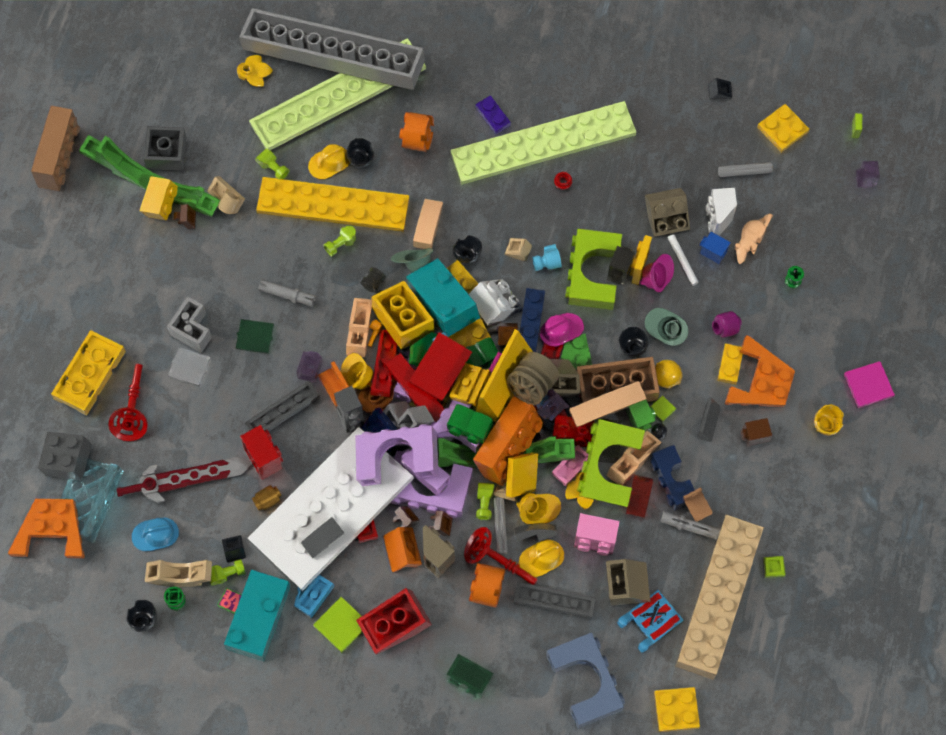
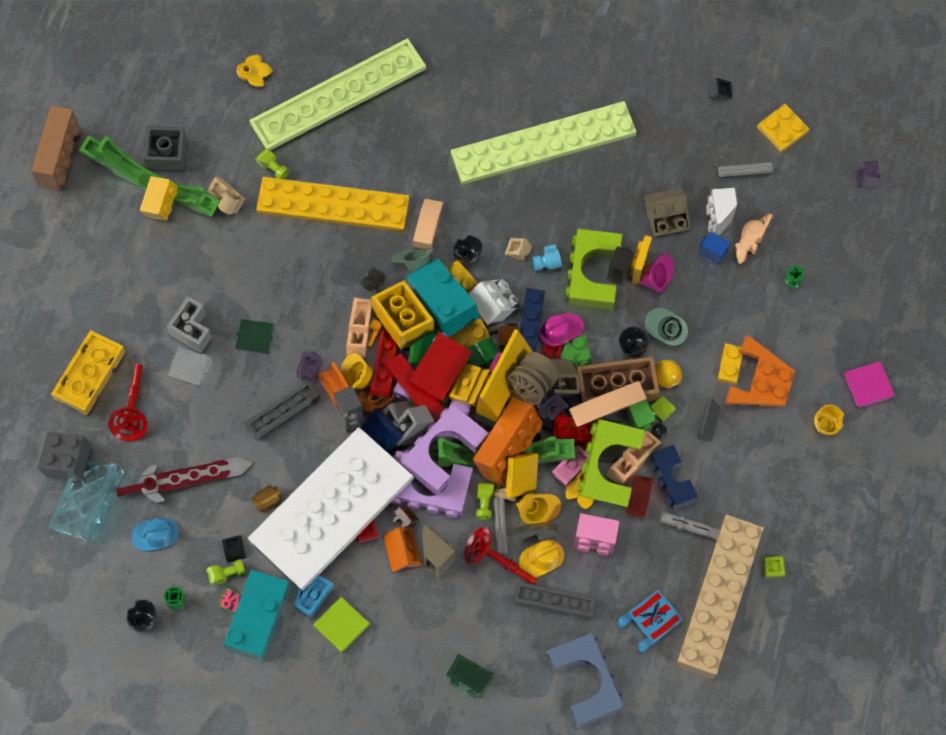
orange wing [8,498,85,559] -> none
tan arch [145,560,212,587] -> none
reddish brown tile [173,204,196,229] -> none
light grey brick [239,8,425,90] -> none
red brick [240,425,283,480] -> none
light grey pin [258,279,316,307] -> none
dark grey slope [301,517,344,559] -> none
yellow piece [308,144,349,179] -> none
lime leg [323,226,356,257] -> none
black hair [346,138,374,168] -> none
lavender arch [355,424,439,486] -> none
red slope [356,588,432,655] -> none
orange brick [399,112,434,152] -> none
reddish brown tile [429,511,453,536] -> none
green brick [447,404,493,444] -> none
orange brick [469,563,505,608] -> none
dark purple plate [475,95,511,135] -> none
red plate [554,172,572,190] -> none
dark tan slope [606,559,650,606] -> none
yellow plate [654,687,700,732] -> none
white bar [668,234,699,286] -> none
medium nougat bracket [683,488,713,522] -> none
magenta head [712,311,742,338] -> none
reddish brown brick [741,418,772,447] -> none
lime tile [852,113,863,138] -> none

